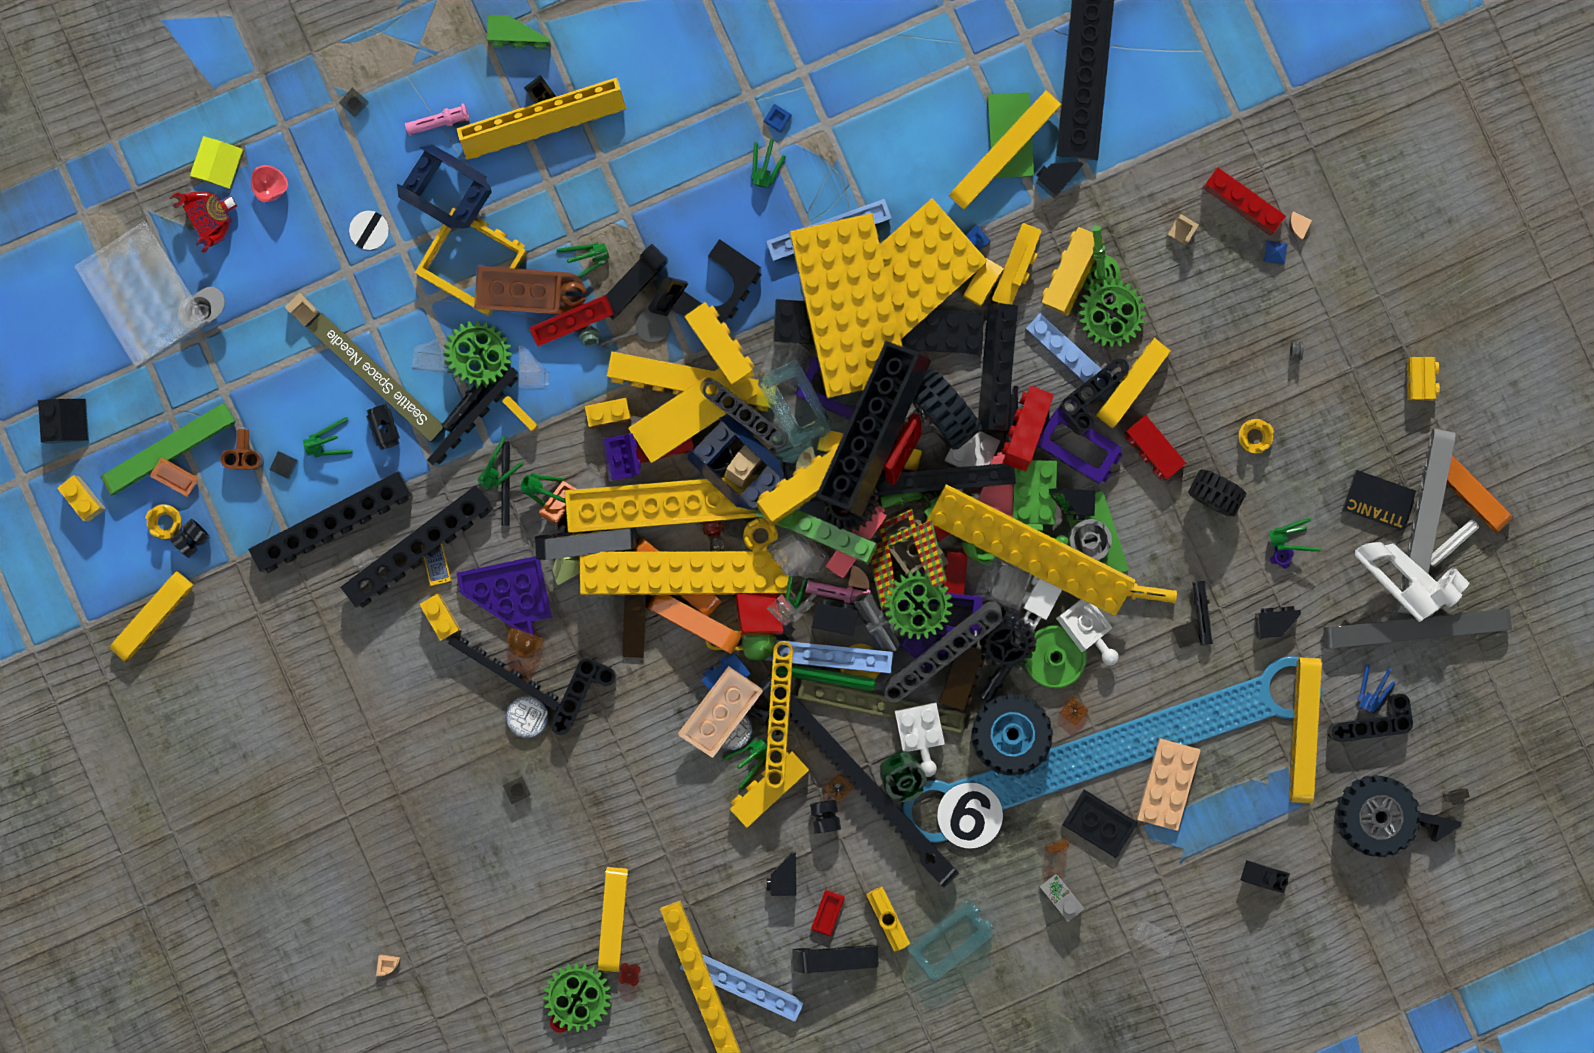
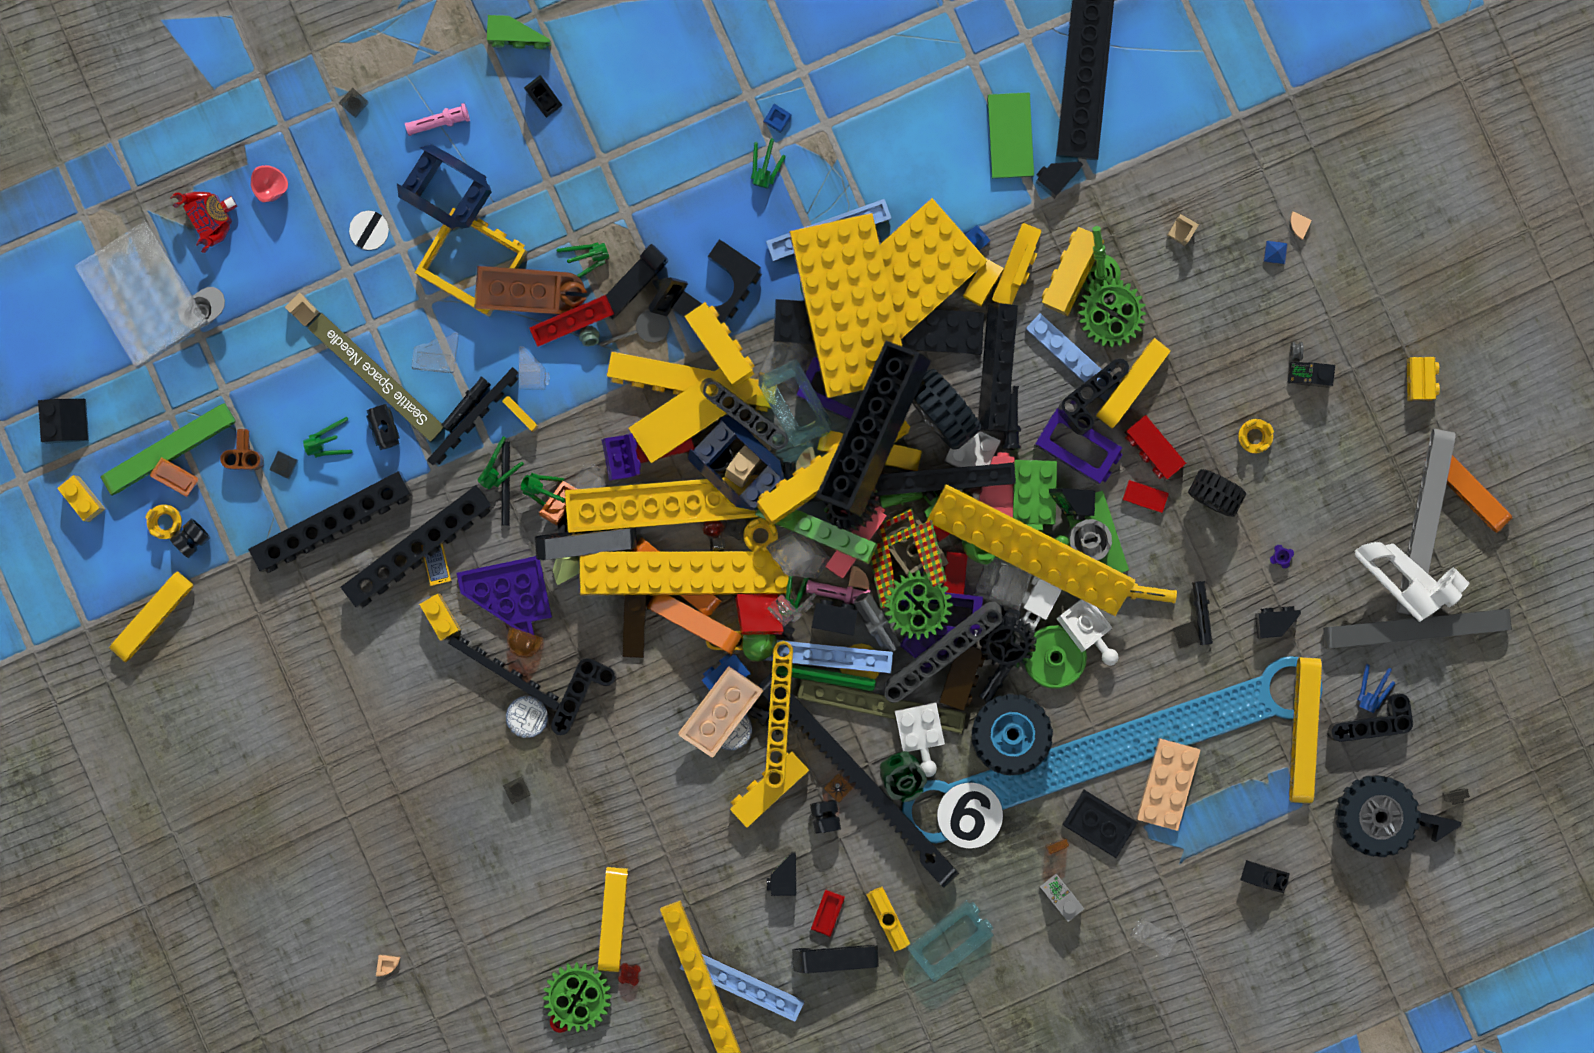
neon yellow slope [190,136,243,189] -> none
bright green gear [443,320,512,388] -> none
yellow brick [457,77,627,160] -> none
yellow brick [585,398,631,428] -> none
green plant [723,739,767,789] -> none
red tile [884,413,923,485] -> none
yellow beam [949,90,1062,210] -> none
red brick [1001,385,1054,472] -> none
clear orange tile [1059,697,1089,726] -> none
red brick [1202,167,1286,236] -> none
green plant [1269,518,1322,552] -> none
black tile [1342,470,1416,531] -> none
white axle [1430,520,1479,567] -> none
none -> red tile [1122,480,1169,513]
none -> black slope [1287,362,1335,388]

